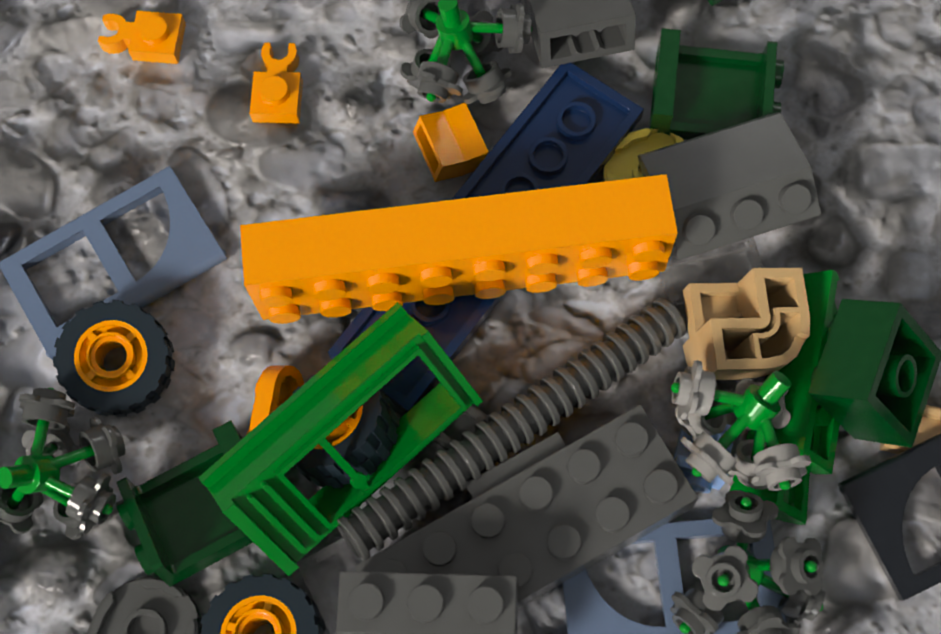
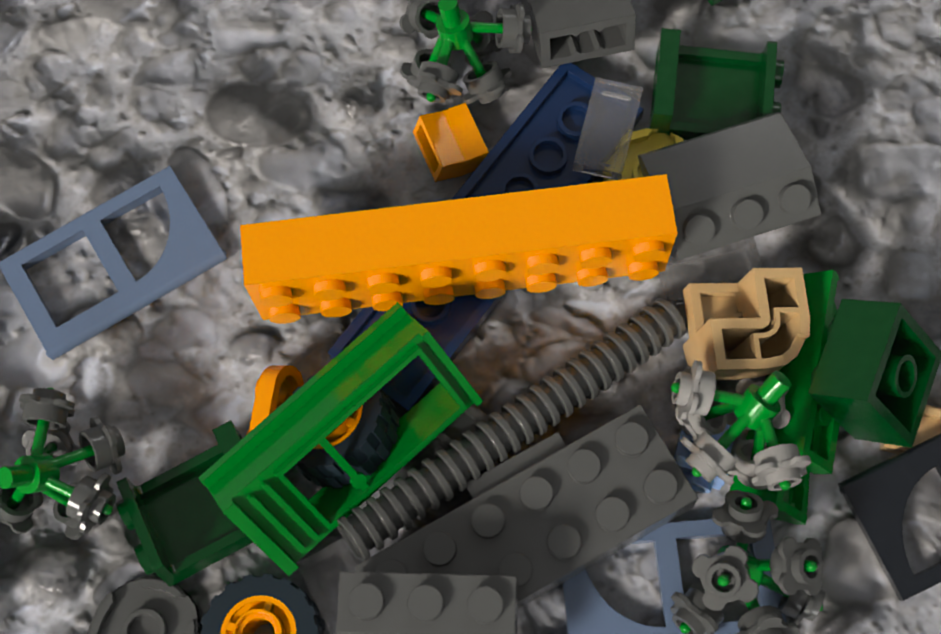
black wheel [53,300,175,417] -> none
light orange plate [98,10,186,64] -> none
light orange plate [249,43,303,123] -> none
none -> clear tile [573,77,643,180]

